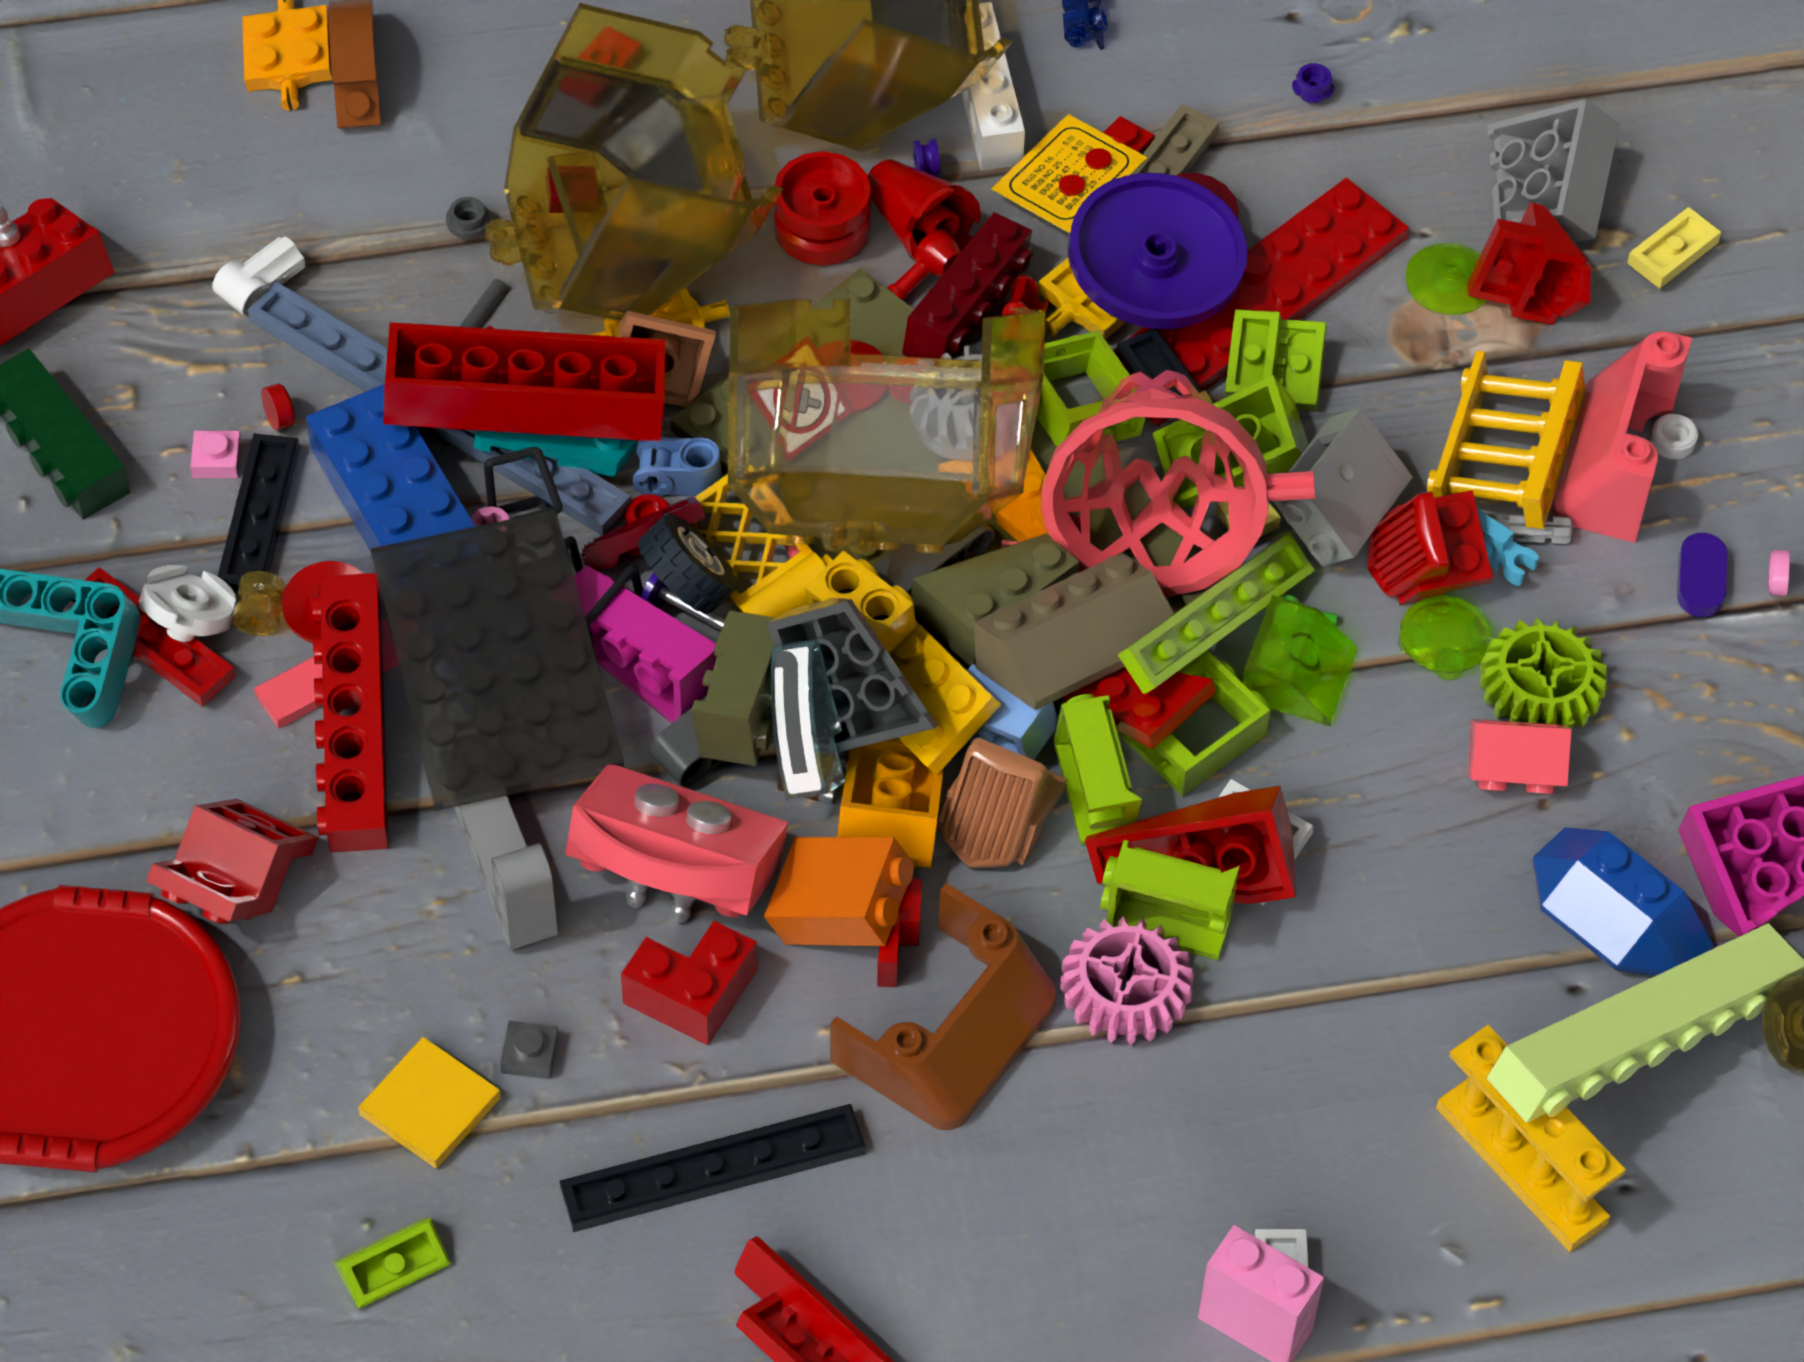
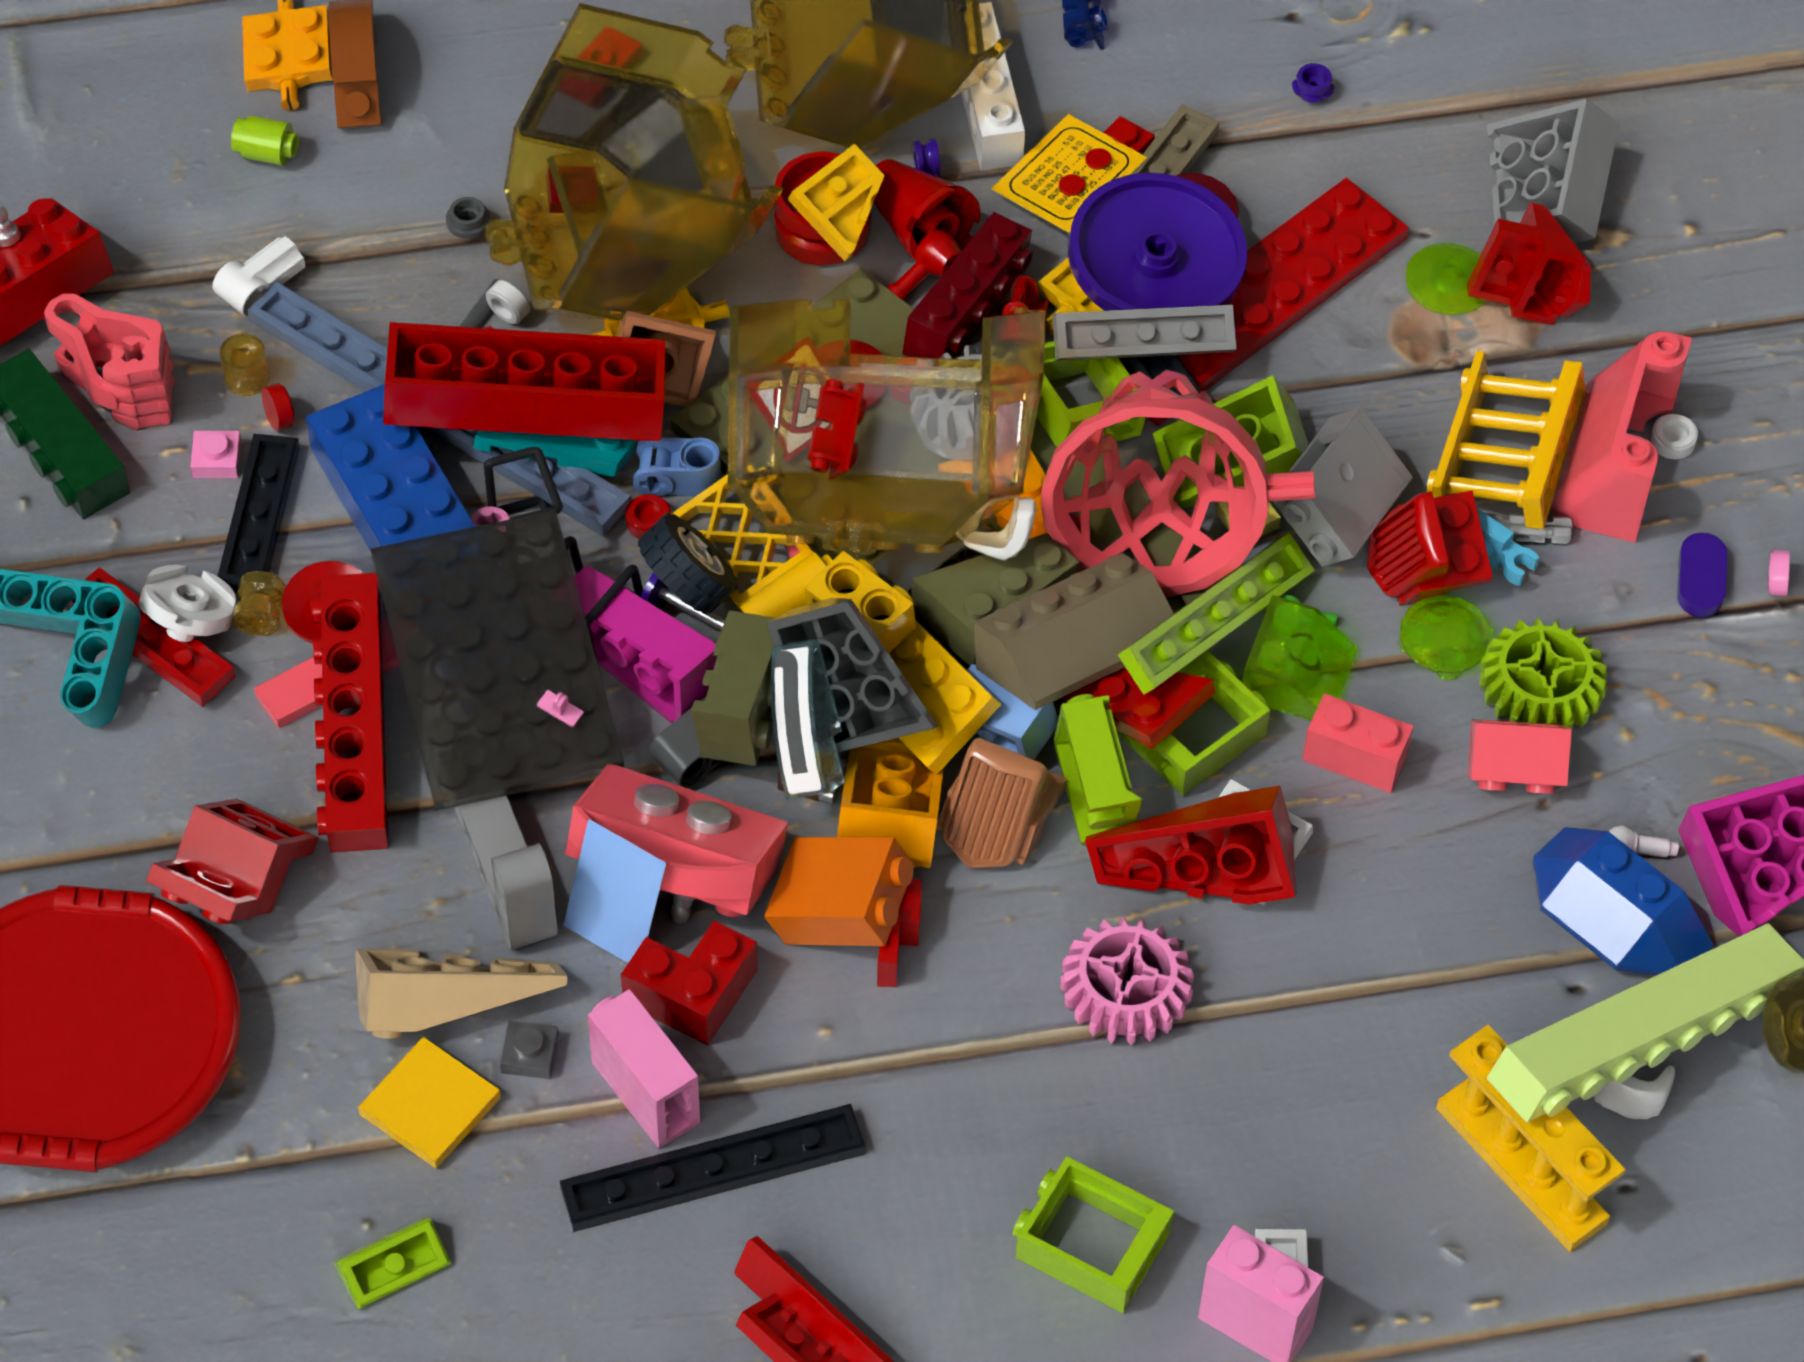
dark red hinge [580,496,706,571] -> none
dark orange windscreen [830,883,1056,1130] -> none
lime window [1100,840,1240,961] -> none
lime slope [1225,309,1327,412] -> none
light yellow plate [1627,207,1721,289] -> none
none -> coral piece [44,294,175,431]
none -> clear yellow wheel [220,333,269,396]
none -> lime brick [231,115,299,166]
none -> tan wedge [355,948,567,1039]
none -> white tile [486,280,530,324]
none -> bright pink piece [537,690,584,728]
none -> light blue sticker [563,819,666,963]
none -> bright pink brick [587,989,700,1149]
none -> yellow wing [788,144,885,262]
none -> red hinge [807,379,866,480]
none -> white hair [963,497,1037,561]
none -> lime window [1012,1156,1174,1314]
none -> light grey plate [1052,305,1236,361]
none -> coral brick [1302,693,1414,793]
none -> white hair [1594,1065,1675,1119]
none -> white piece [1609,825,1679,858]

